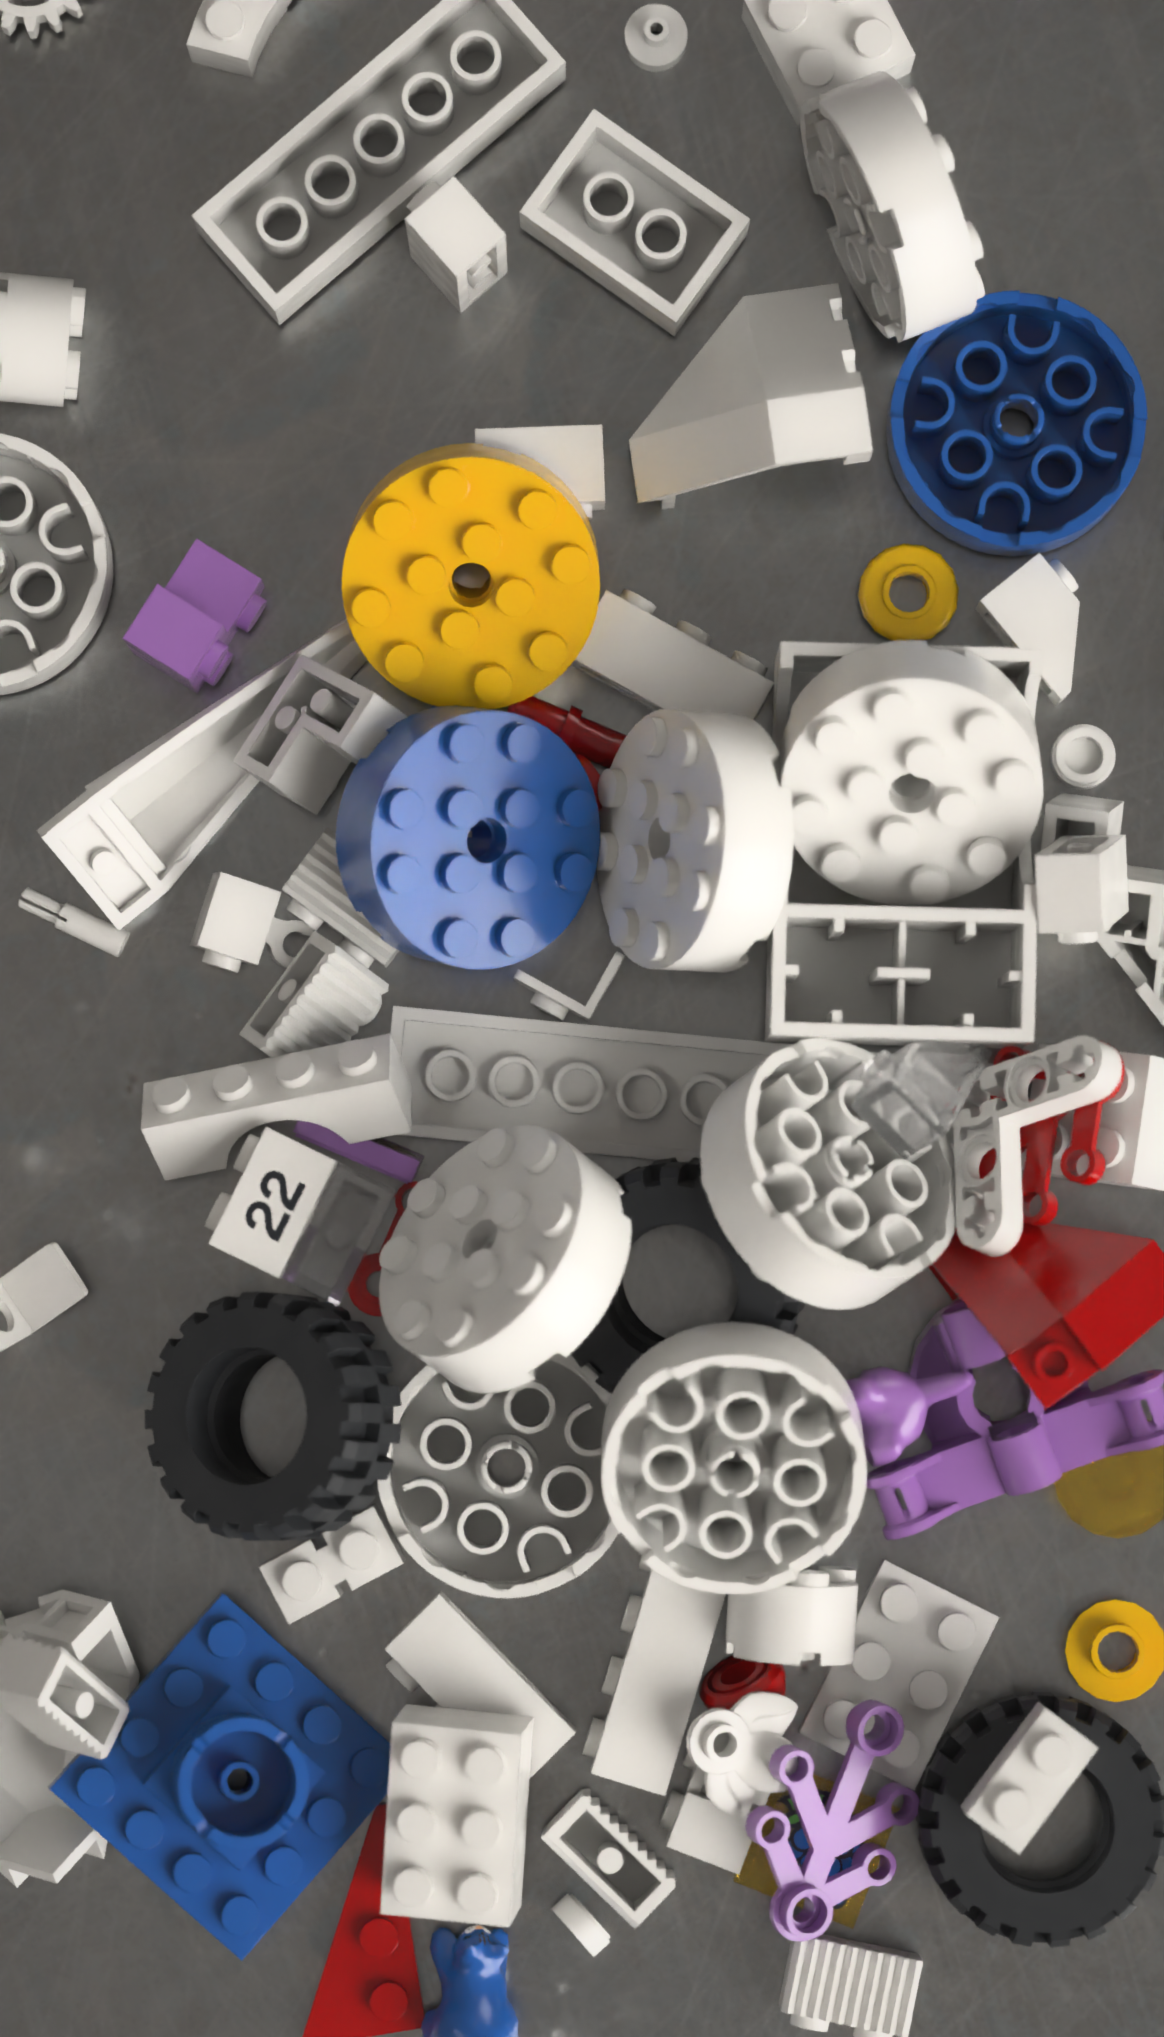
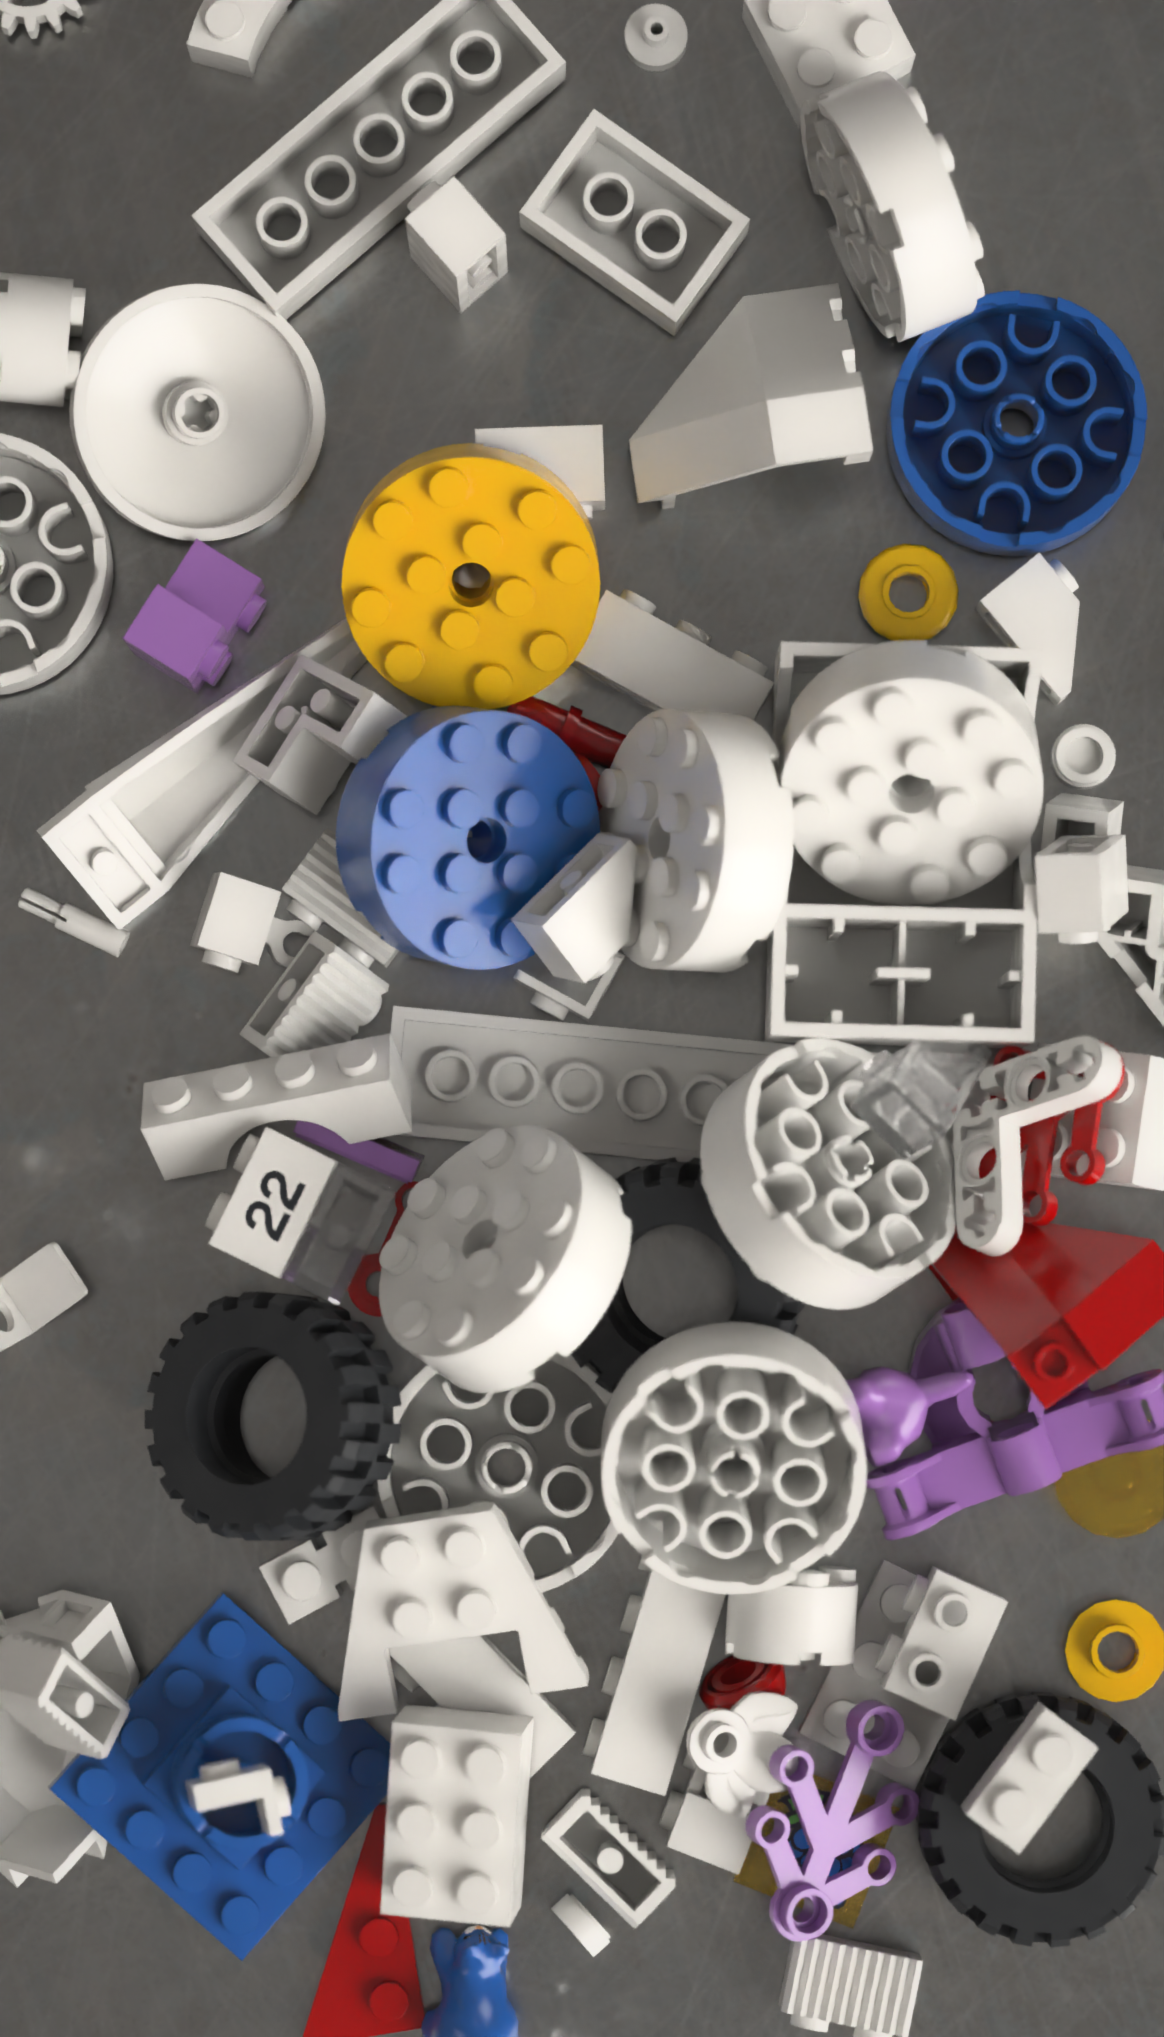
none -> white dish [69,284,326,541]
none -> white bracket [185,1759,291,1836]
none -> white wing [338,1502,590,1721]
none -> white slope [511,833,638,984]
none -> white brick [875,1566,1008,1721]

